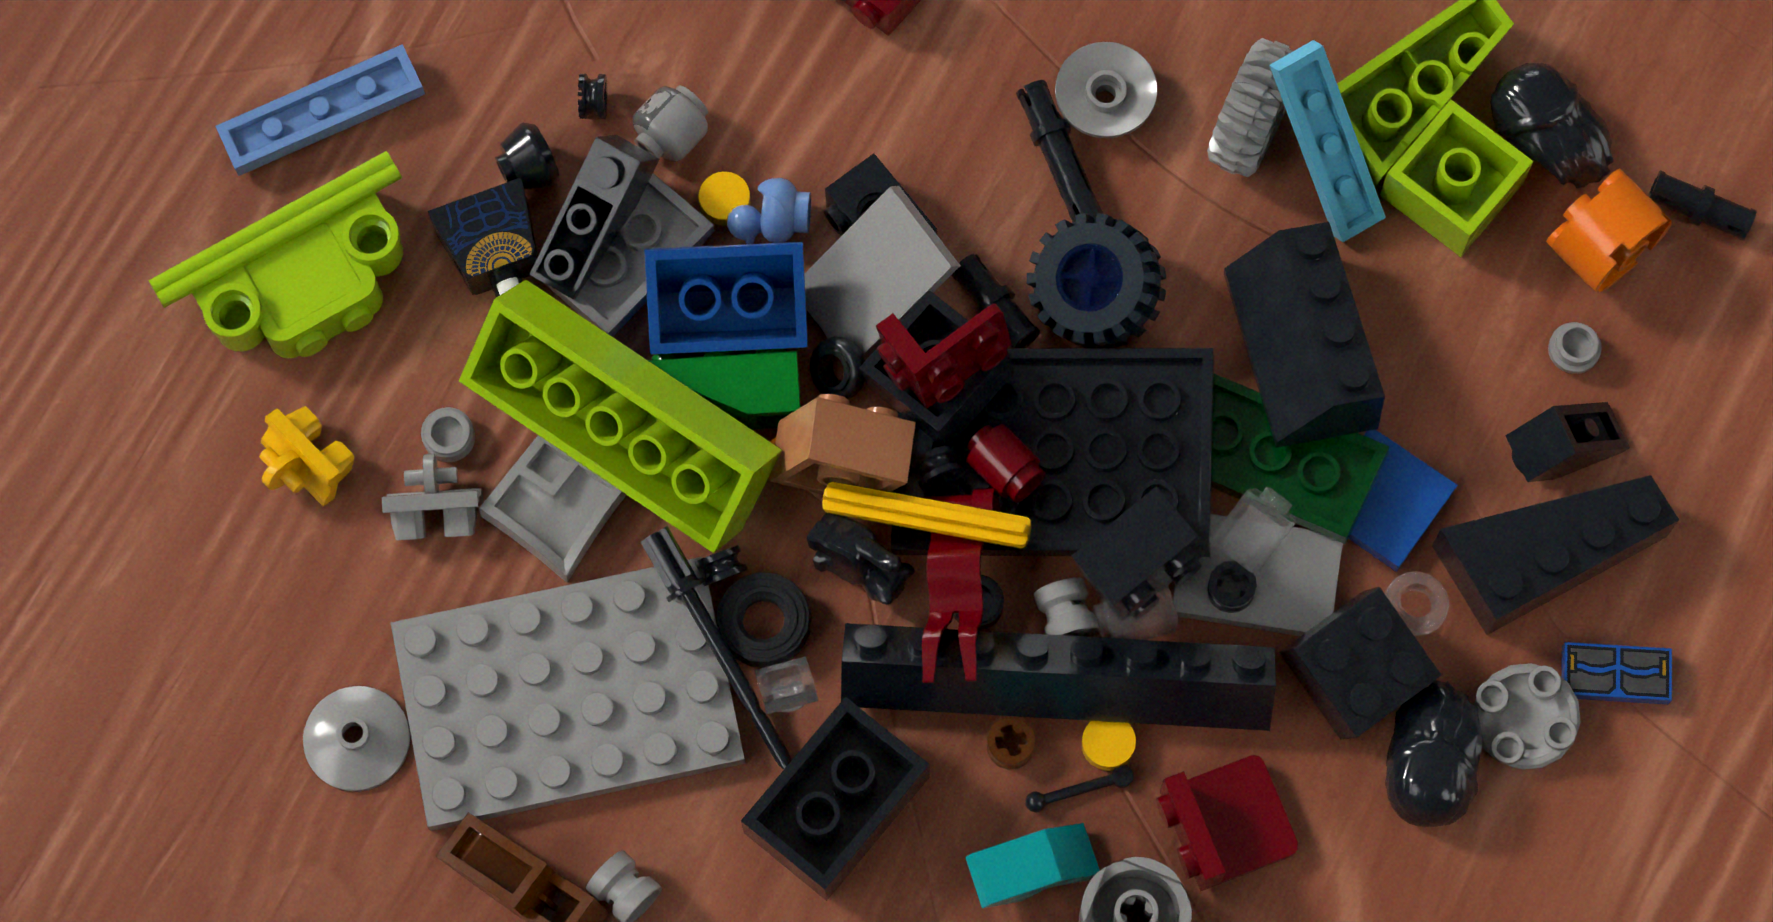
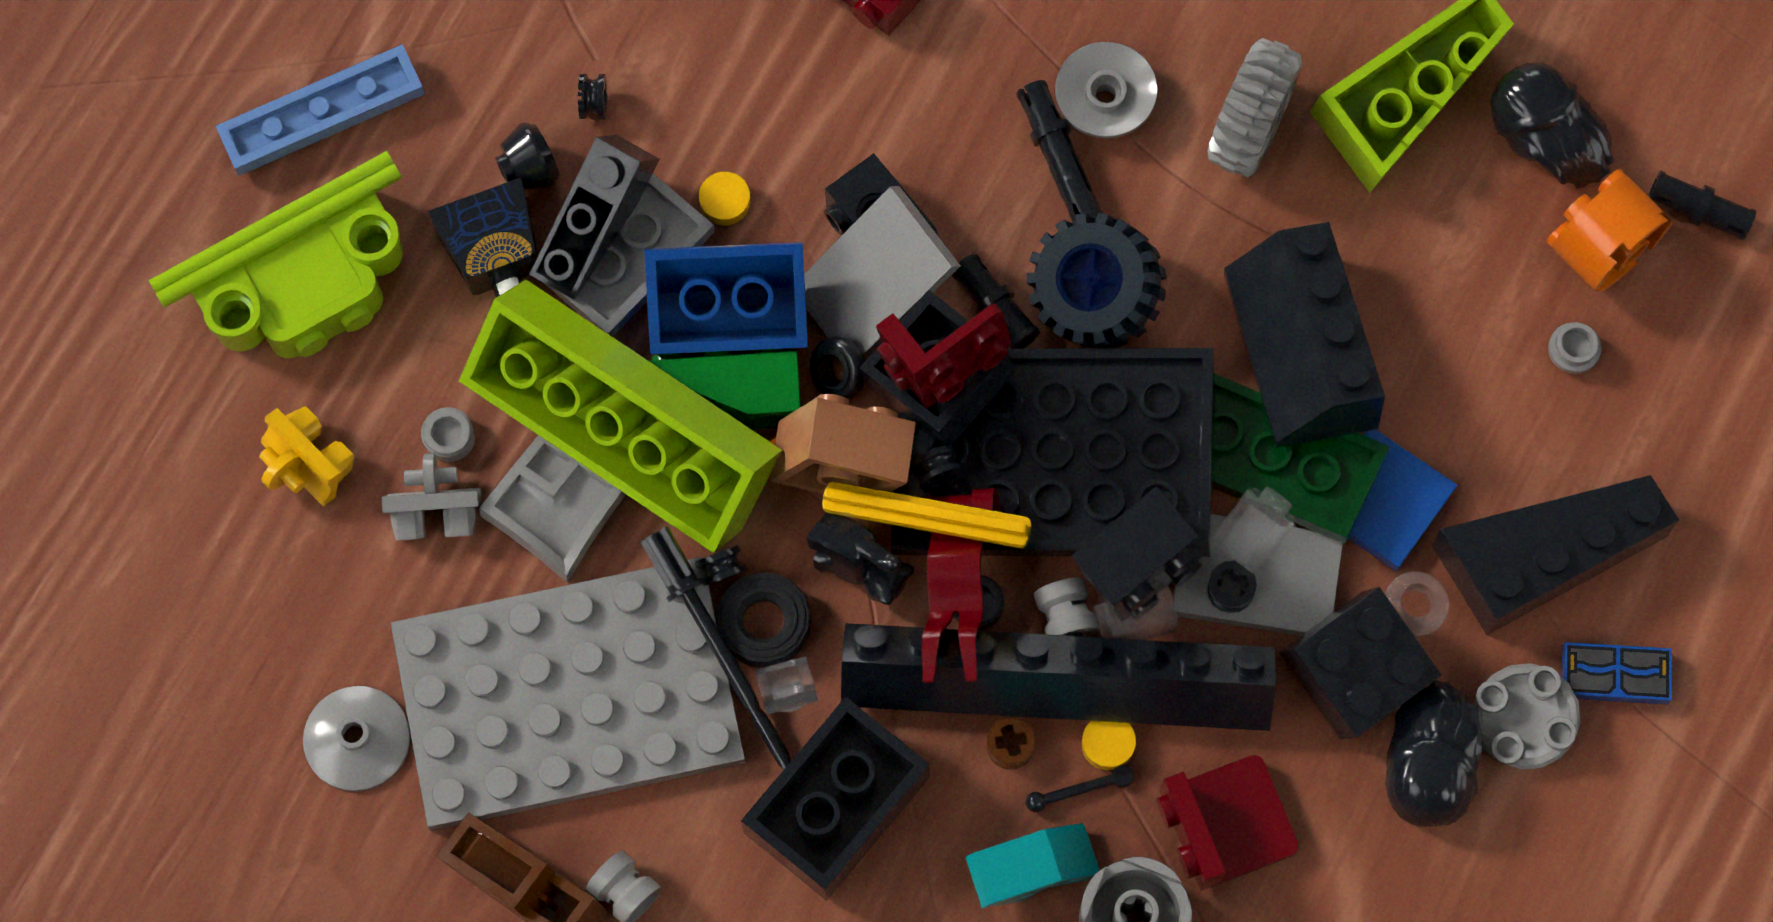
light grey head [633,85,708,162] -> none
medium blue animal [727,178,812,244] -> none
dark red brick [967,424,1045,503] -> none
medium azure plate [1269,40,1386,242] -> none
lime brick [1380,99,1533,257] -> none
black slope [1505,402,1630,482] -> none

